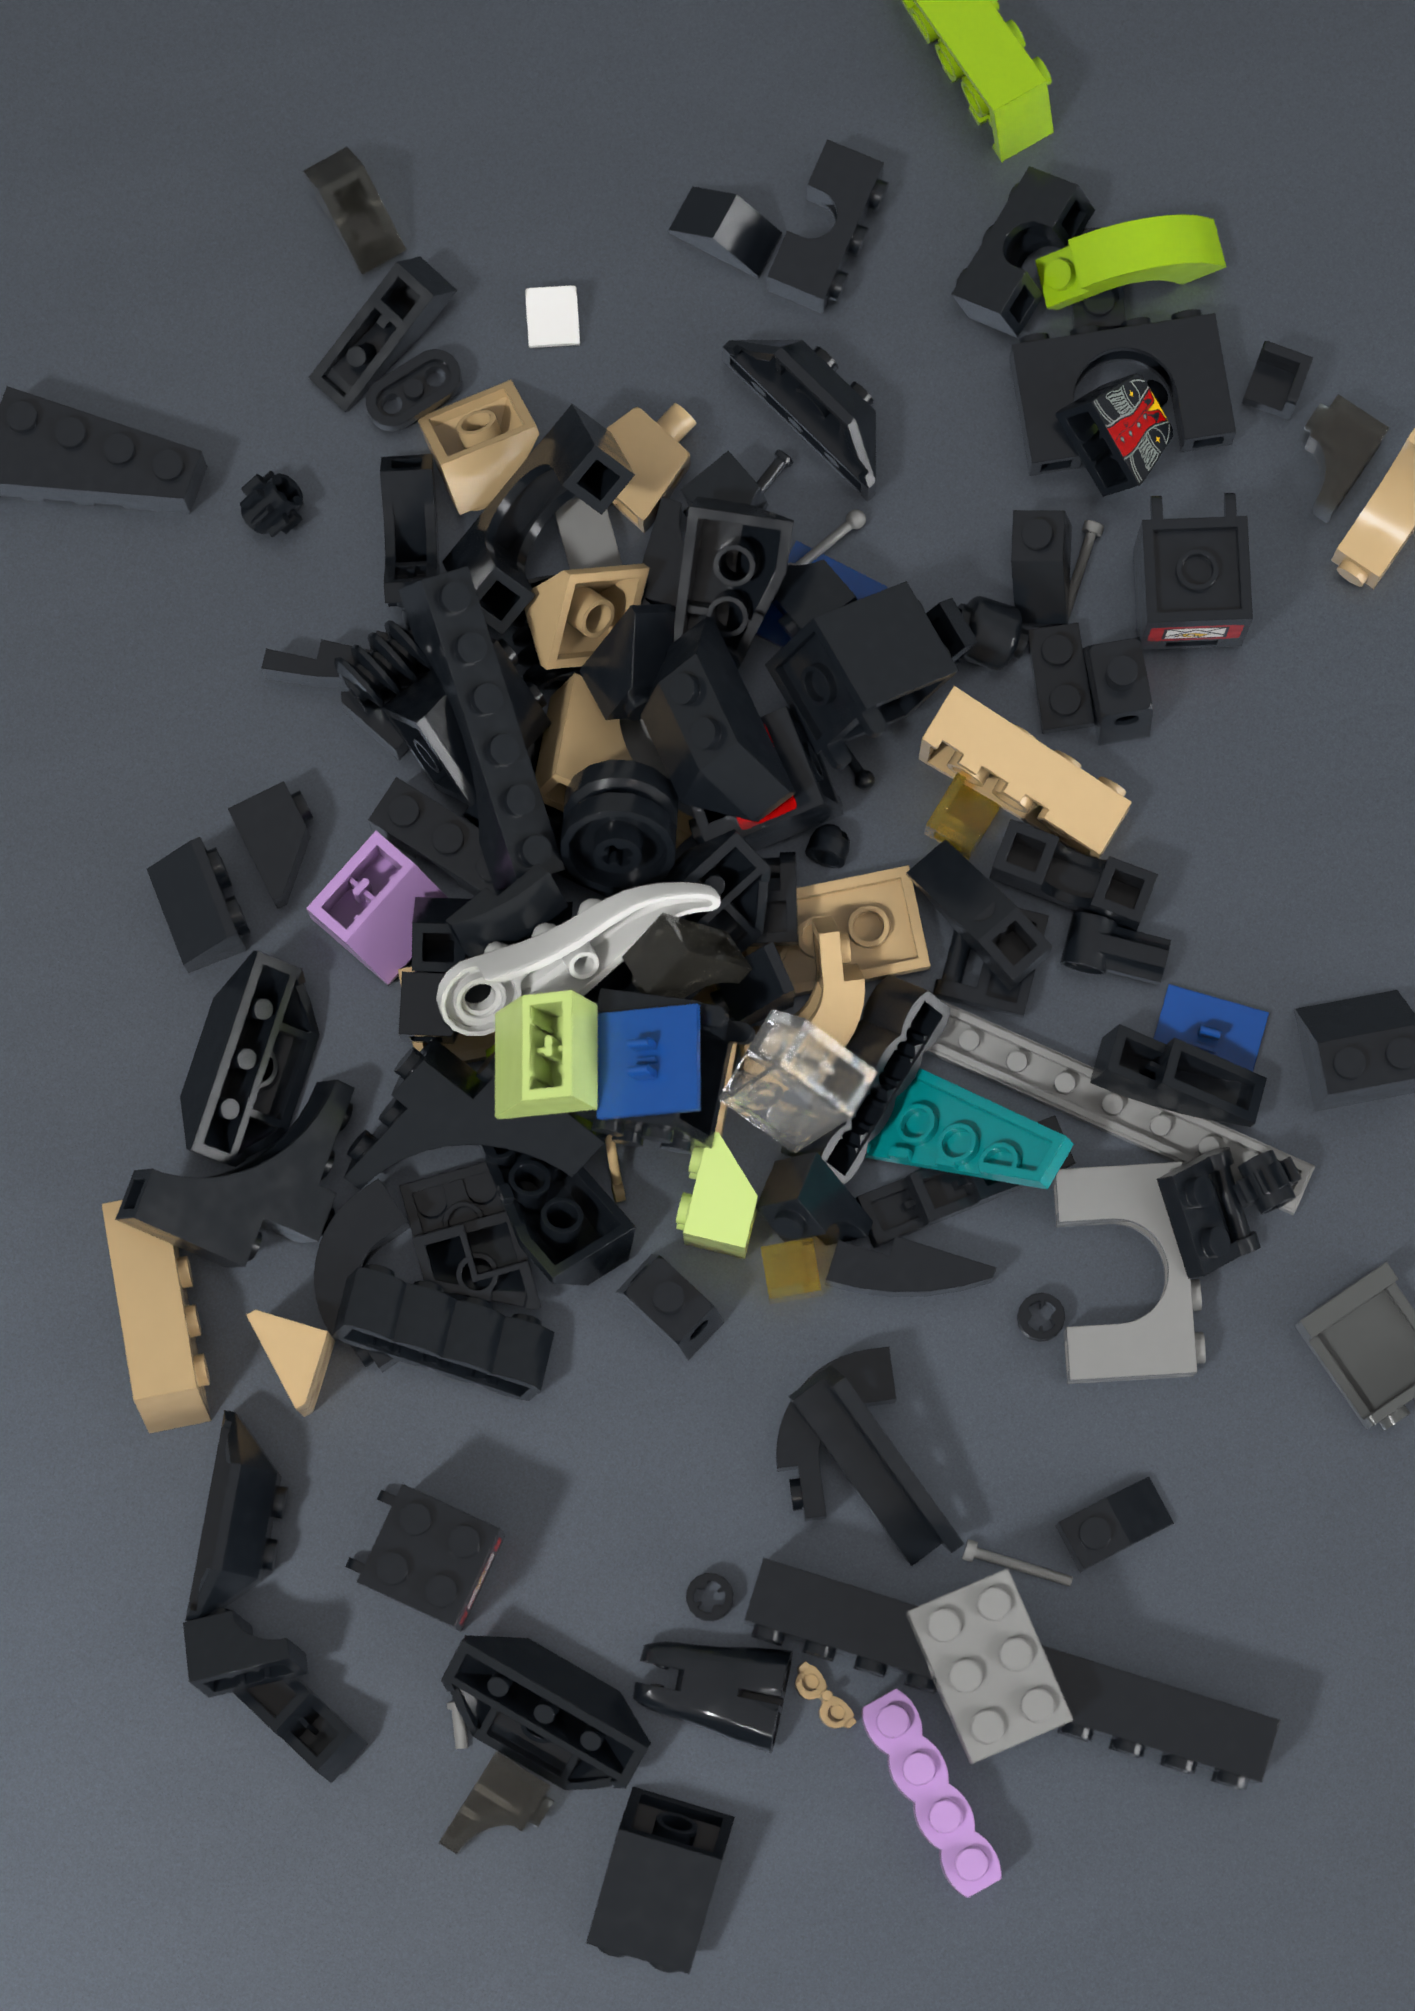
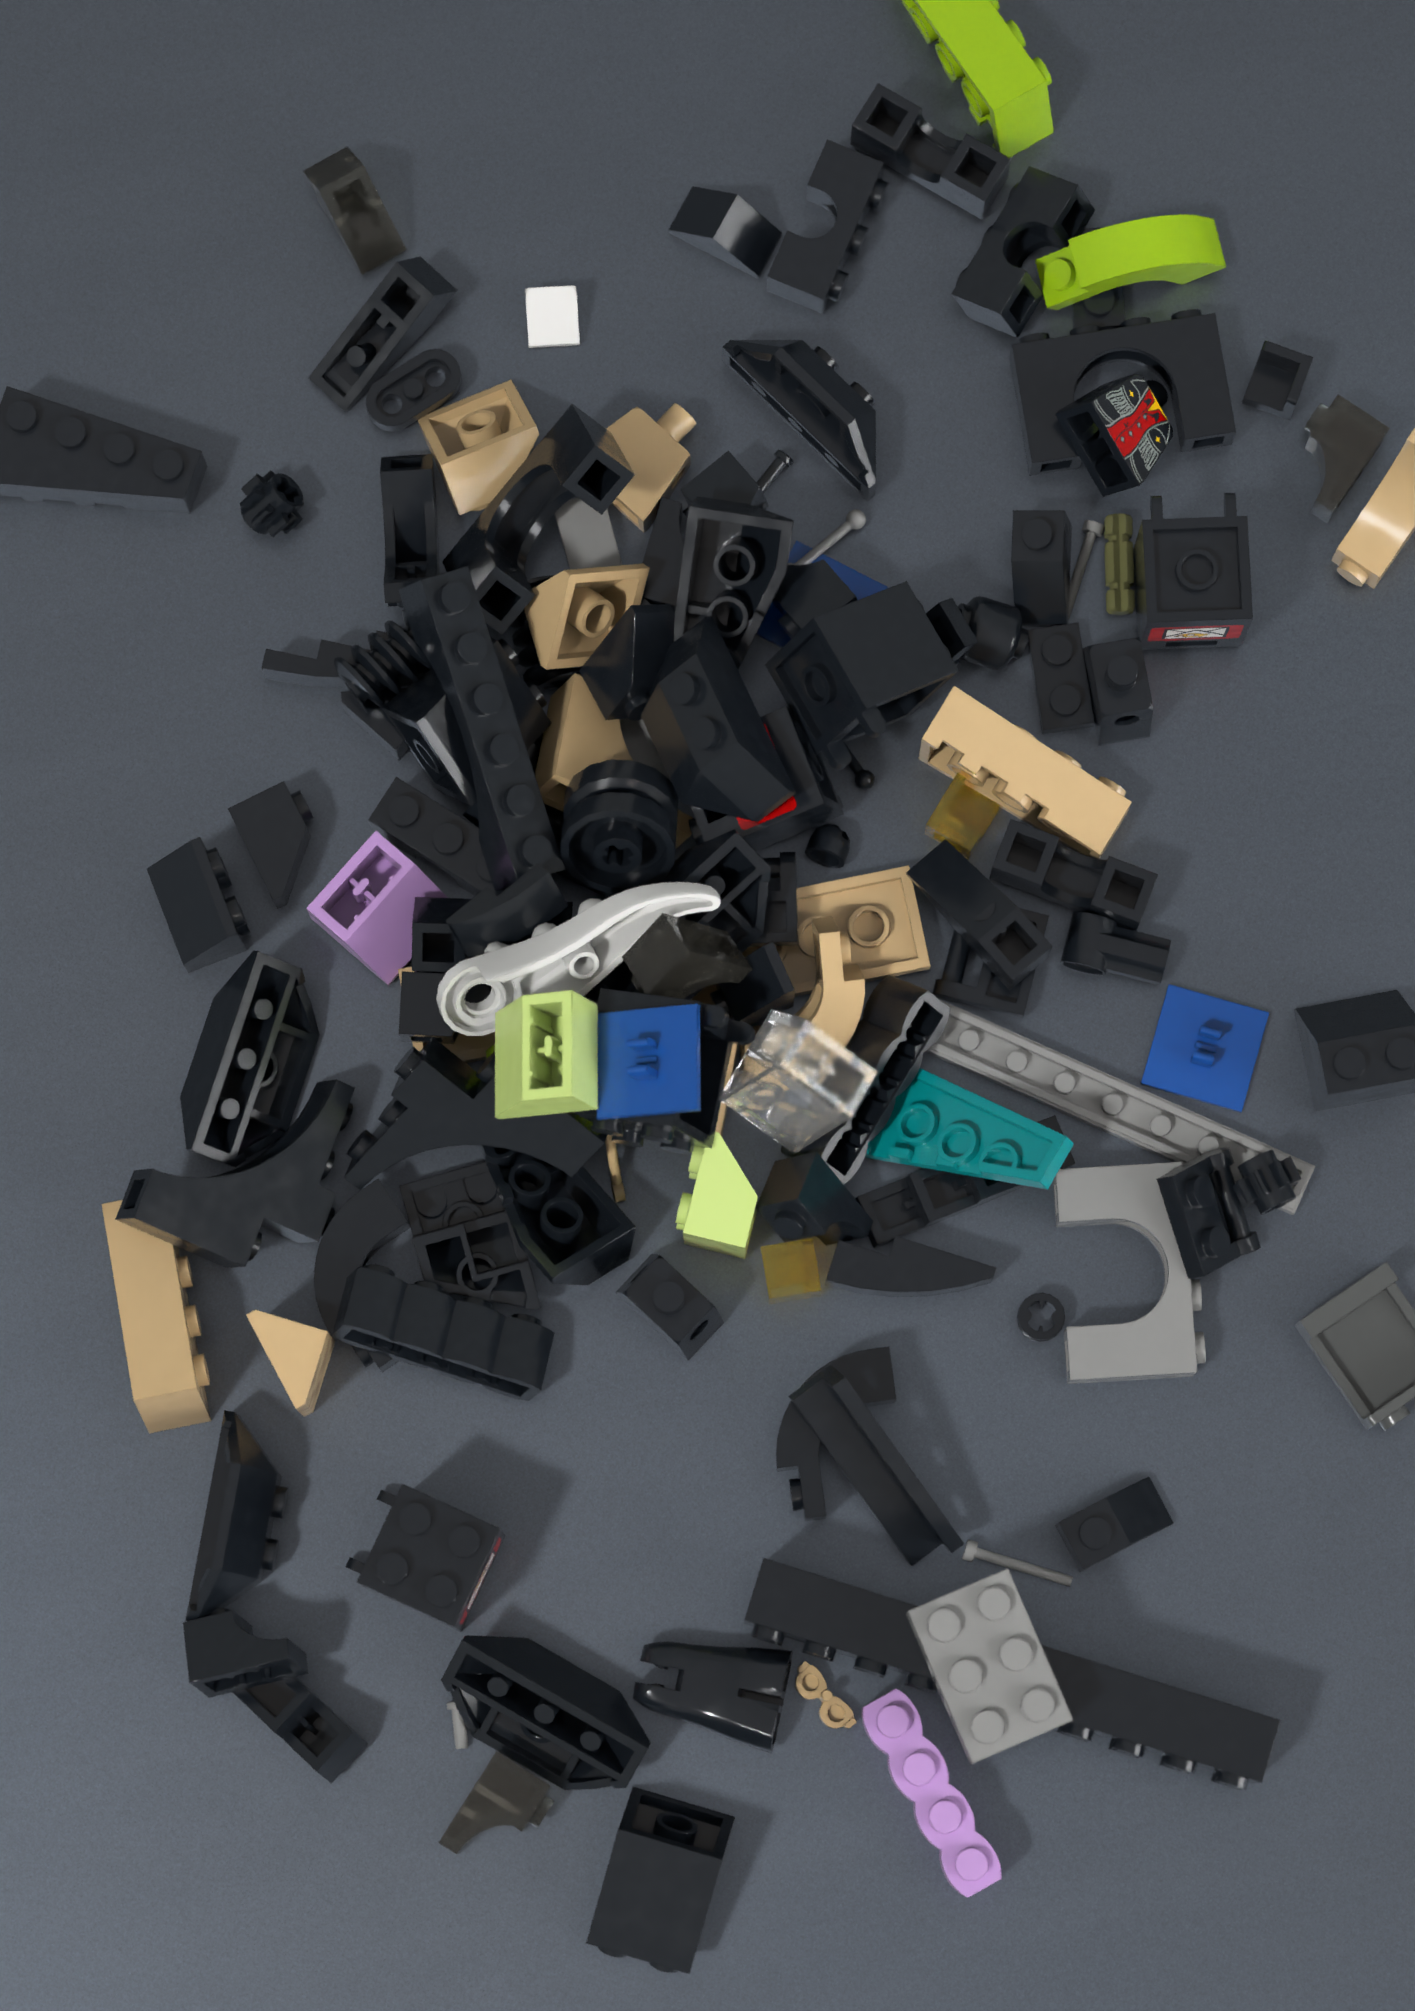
black bush [686,1573,733,1621] -> none
black slope [1090,1024,1267,1127] -> none
none -> black arch [851,83,1011,220]
none -> olive axle [1104,513,1135,615]

